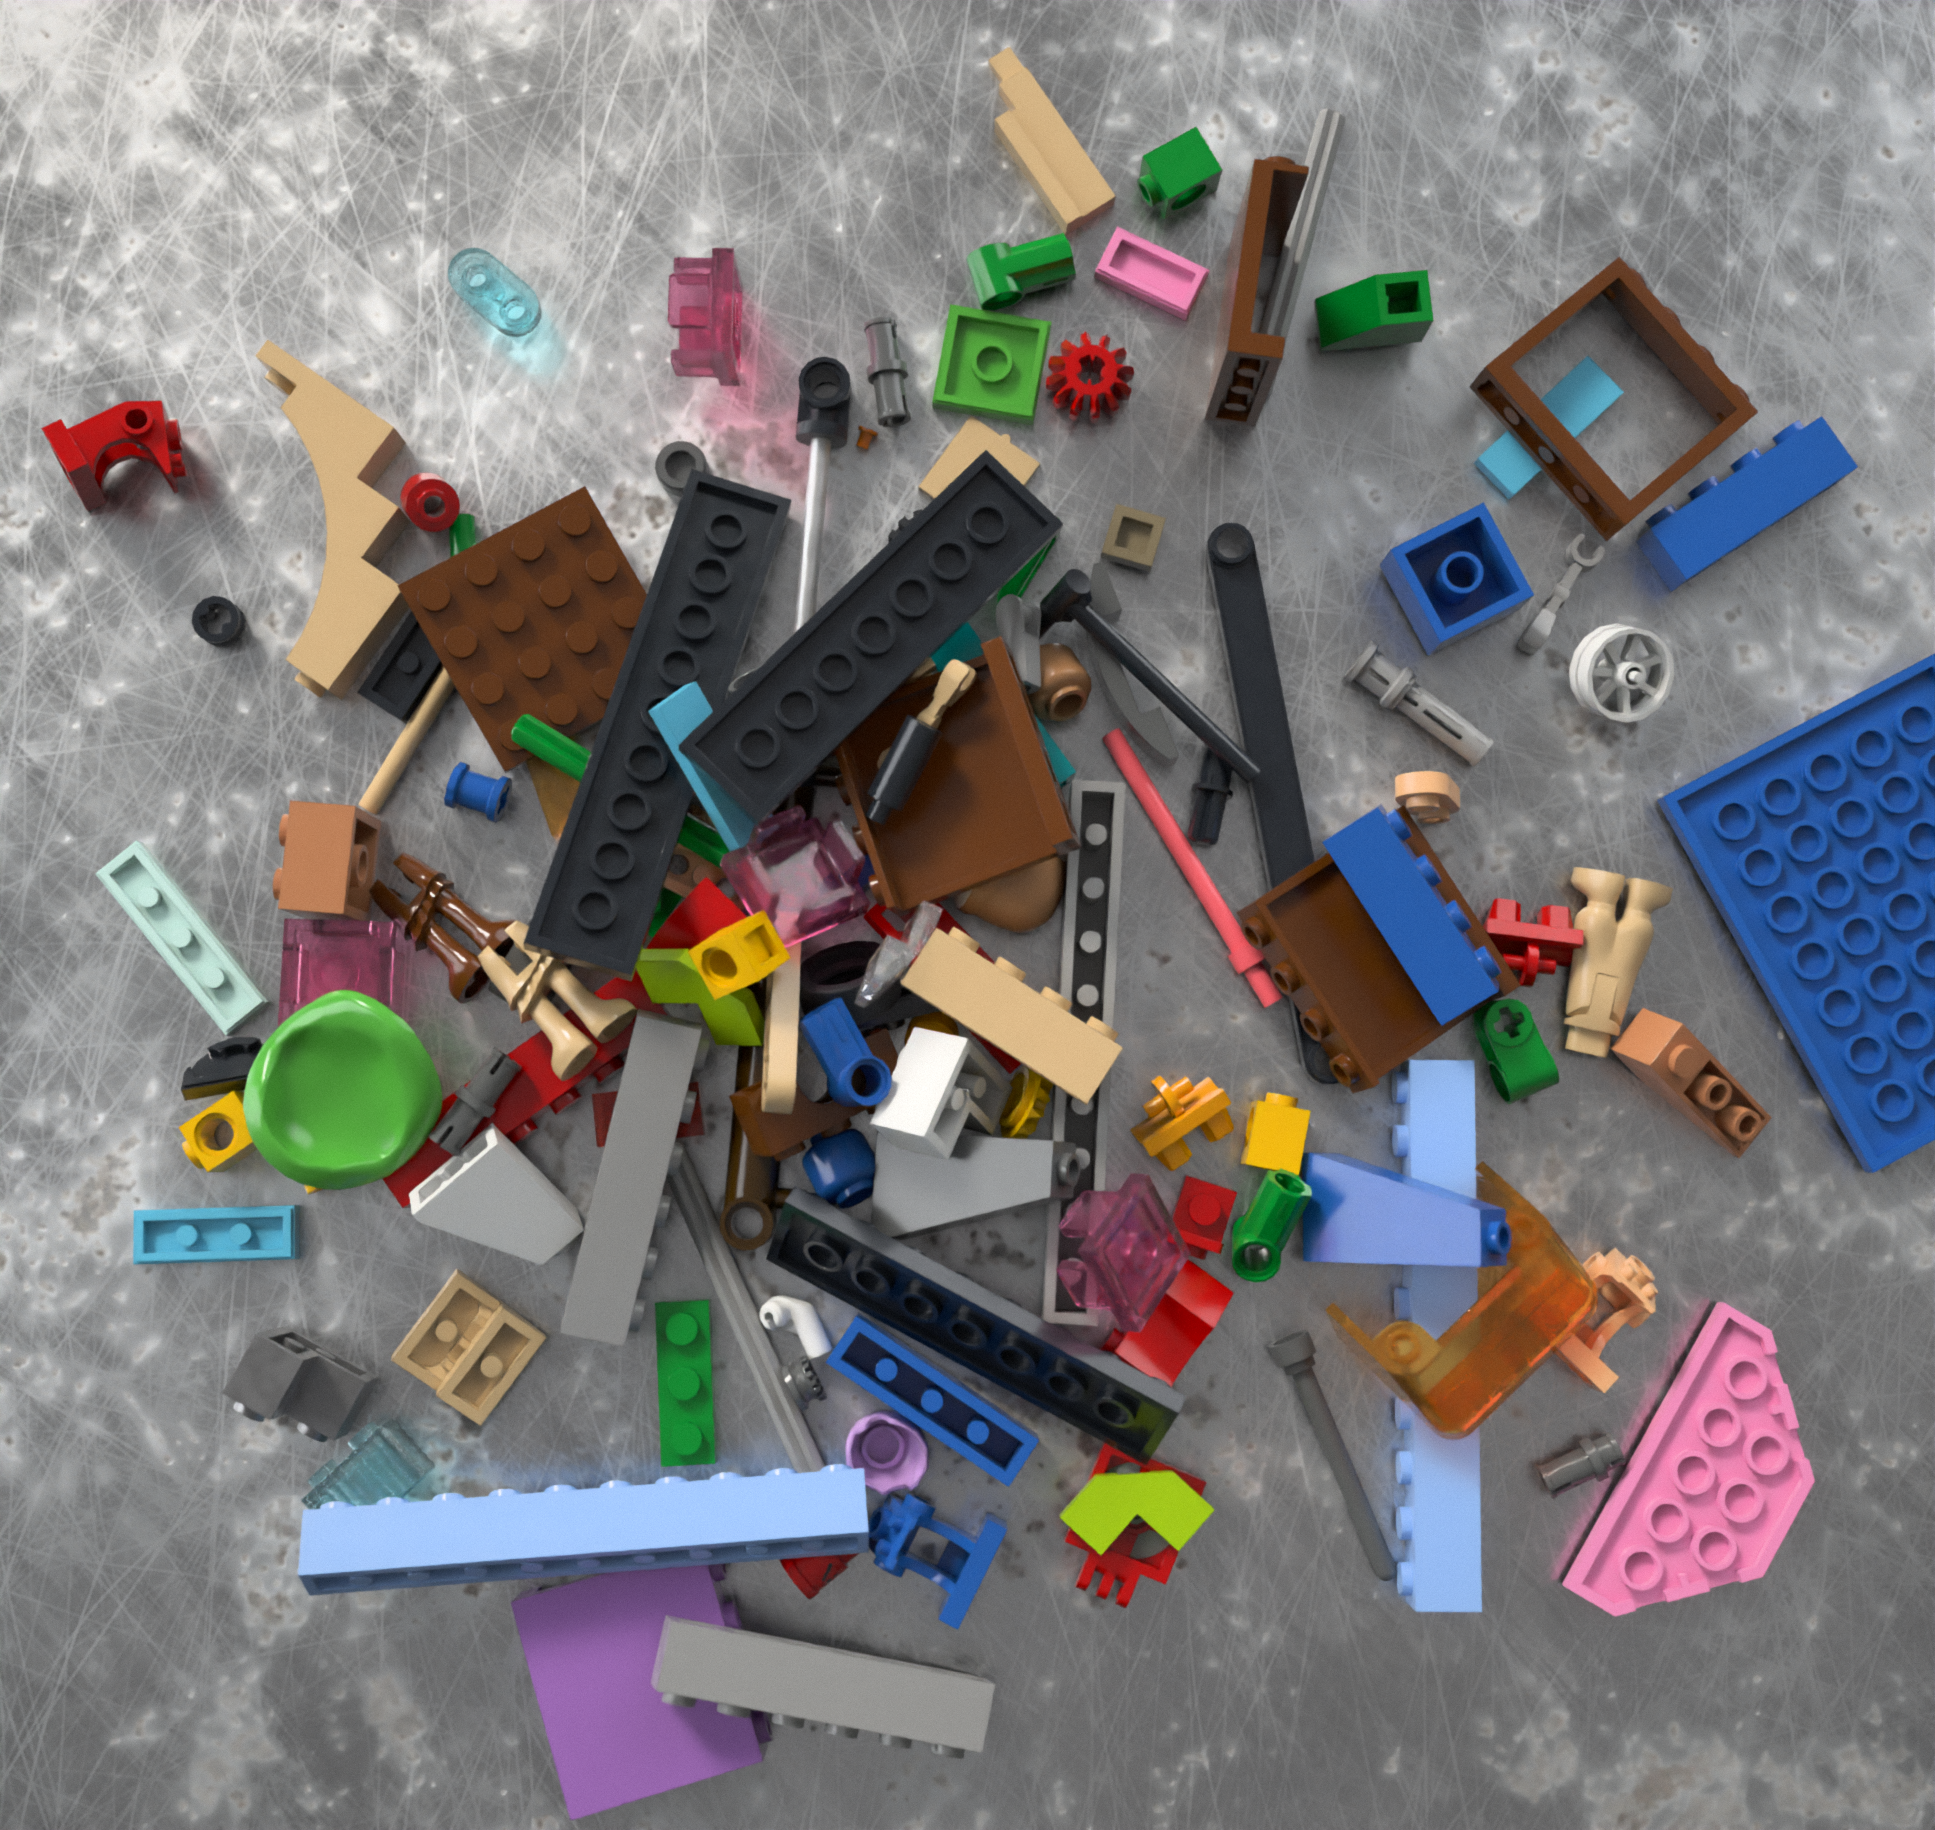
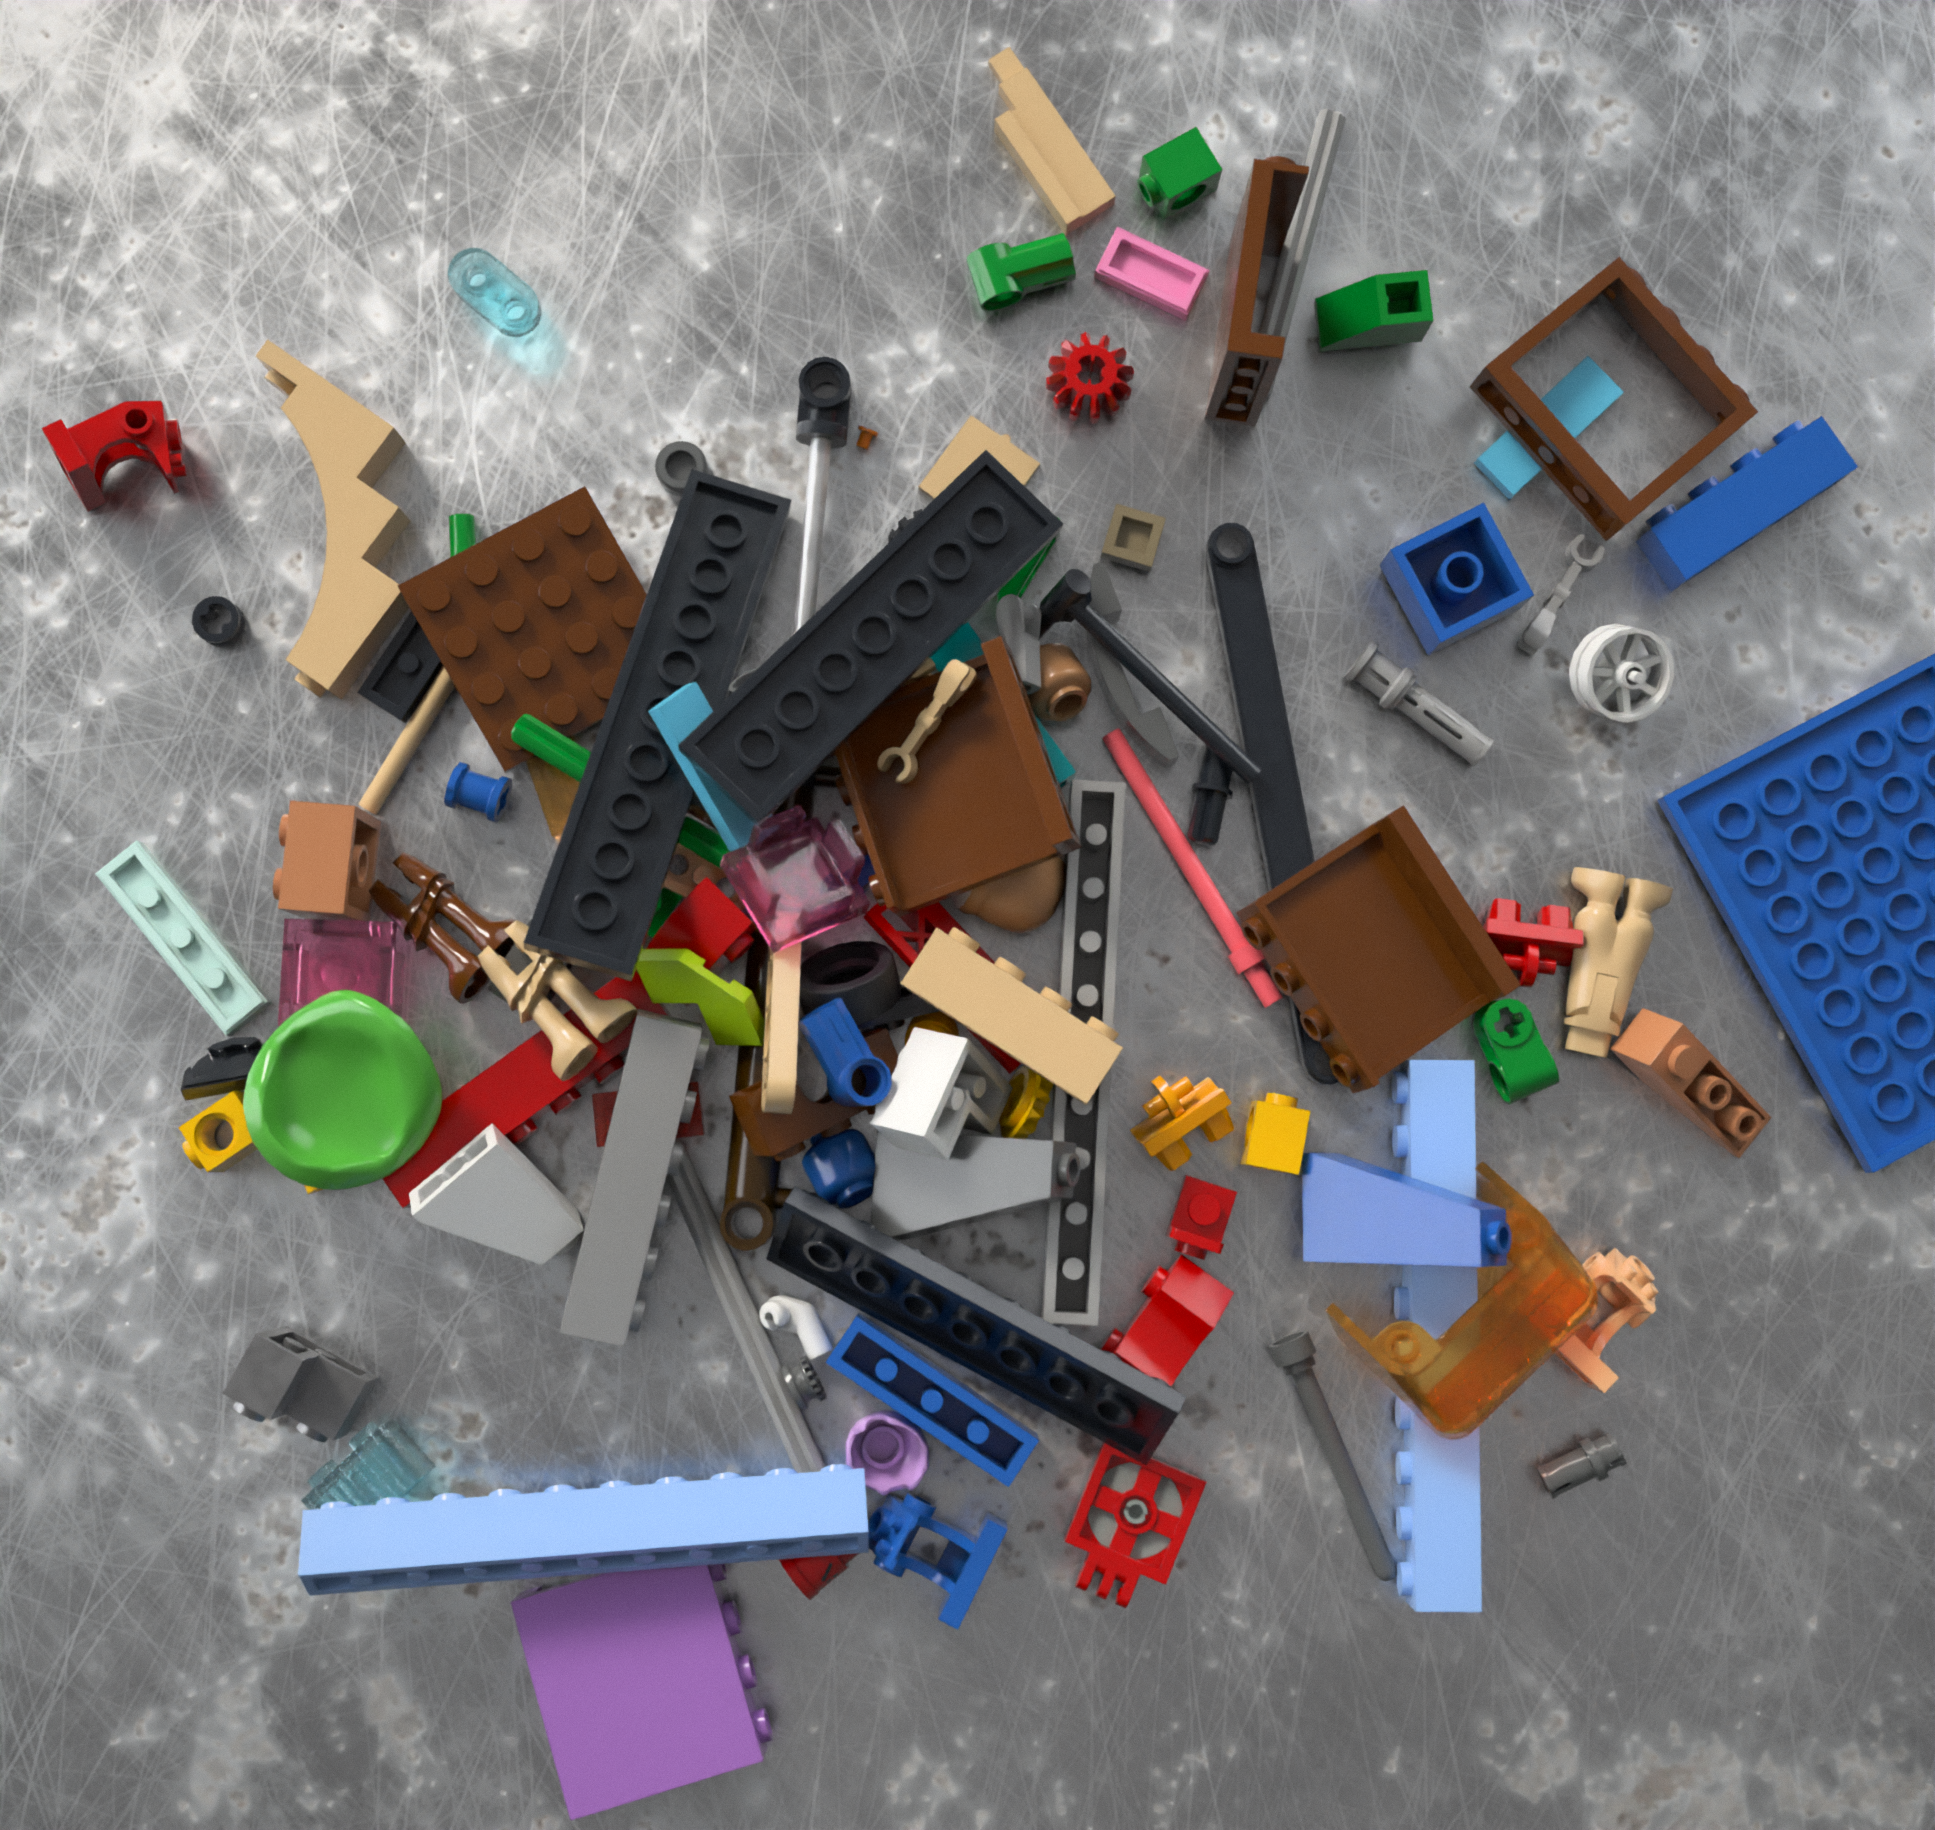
medium azure tile [133,1205,300,1265] -> none
tan slope [391,1269,546,1426] -> none
red brick [400,472,460,532] -> none
dark grey pin [428,1047,523,1156] -> none
light grey brick [650,1615,996,1759] -> none
green plate [655,1299,717,1467] -> none
clear pink panel [668,248,743,386] -> none
yellow brick [688,910,791,1000] -> none
clear slope [855,900,943,1008] -> none
dark grey pin [863,317,911,427] -> none
black cylinder [866,715,943,825] -> none
bright green tile [932,304,1052,426] -> none
clear pink panel [1056,1173,1191,1332] -> none
lime tile [1059,1470,1215,1555] -> none
green piece [1232,1168,1312,1283] -> none
blue brick [1322,804,1502,1026] -> none
light nougat plate [1395,771,1460,824] -> none
bright pink plate [1562,1302,1815,1617] -> none

